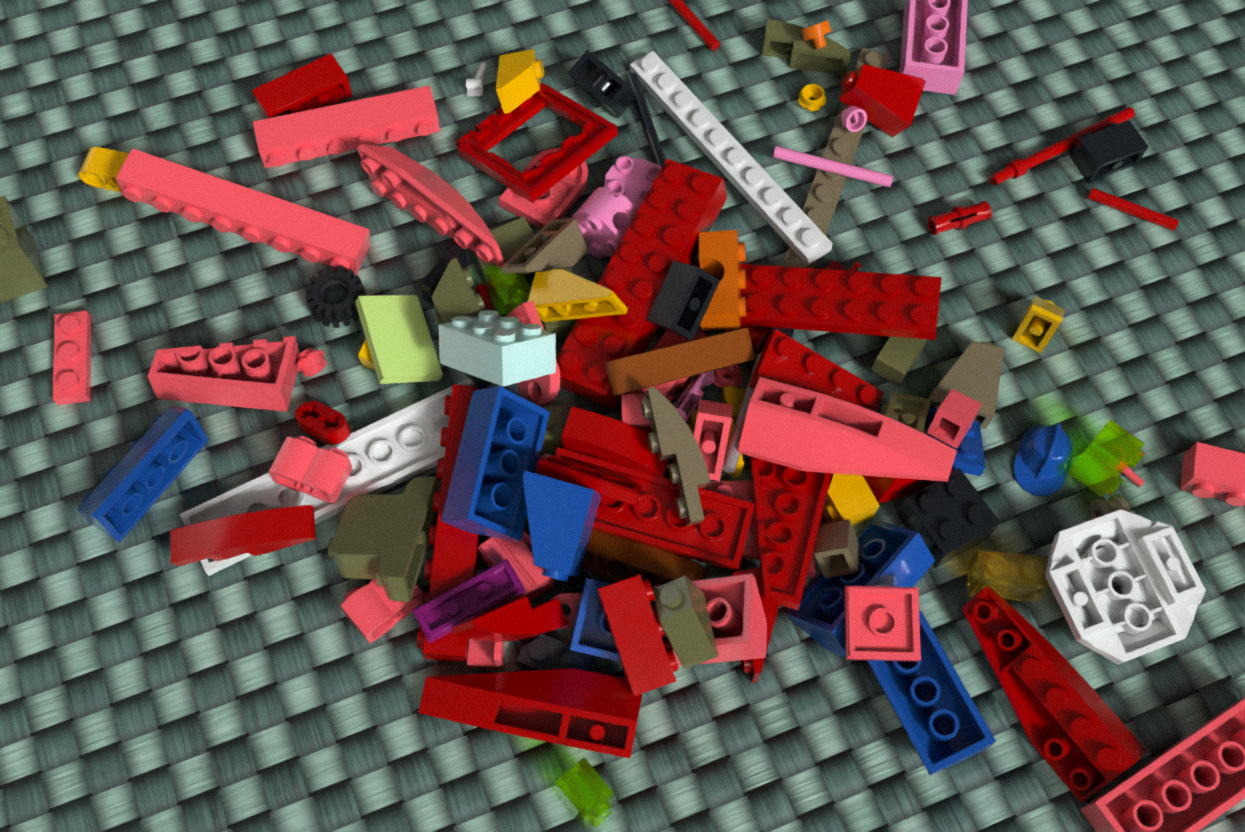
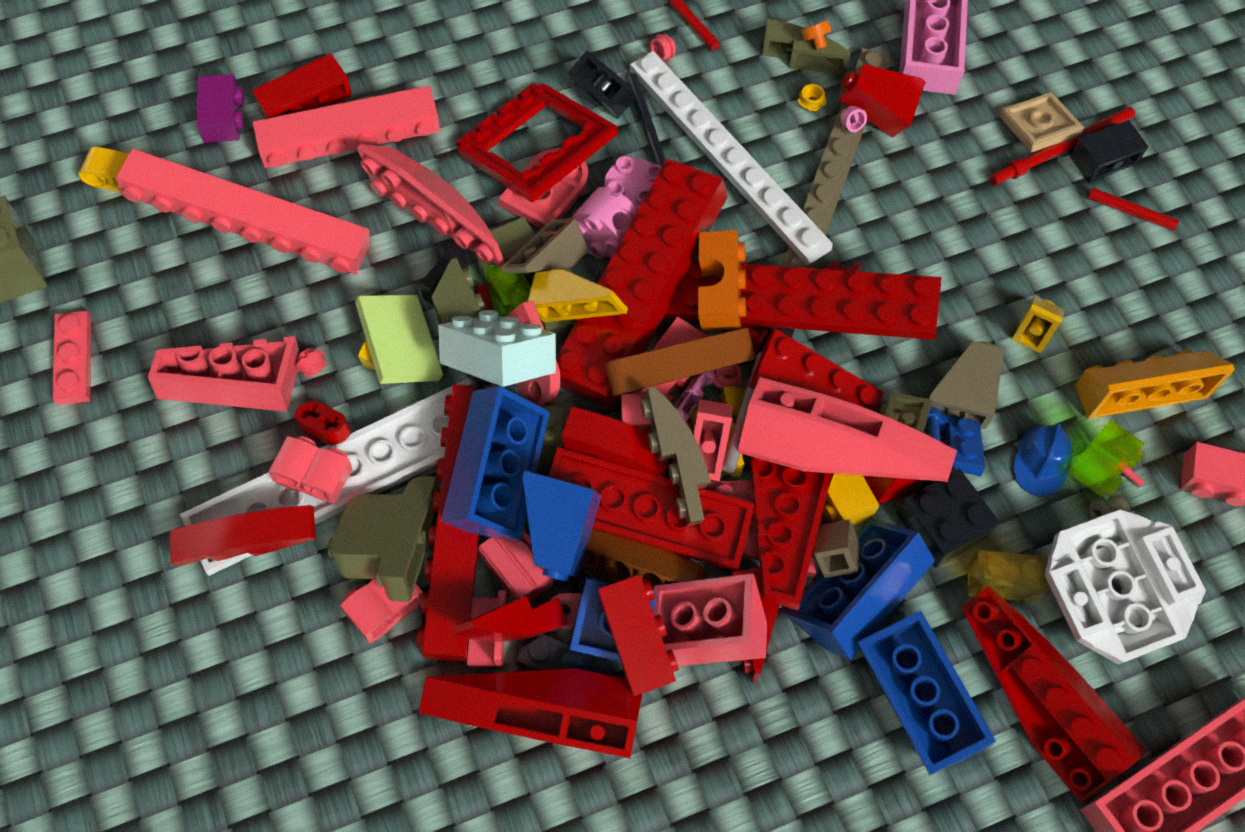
blue slope [77,406,209,543] -> none
black tyre [305,266,366,328] -> none
magenta tile [412,559,525,644] -> none
white hand [466,63,487,97] -> none
yellow slope [496,49,544,114] -> none
red tile [535,453,642,505] -> none
clear neon green brick [555,757,614,830] -> none
black brick [646,261,720,340] -> none
olive slope [653,575,718,669] -> none
bright pink bar [773,146,893,187] -> none
coral plate [844,586,921,662] -> none
olive slope [871,317,941,386] -> none
coral brick [927,389,982,449] -> none
red pin [928,201,992,235] -> none
none -> magenta brick [196,74,245,143]
none -> coral plate [650,34,676,62]
none -> tan tile [1000,92,1084,153]
none -> light orange slope [1075,350,1235,419]

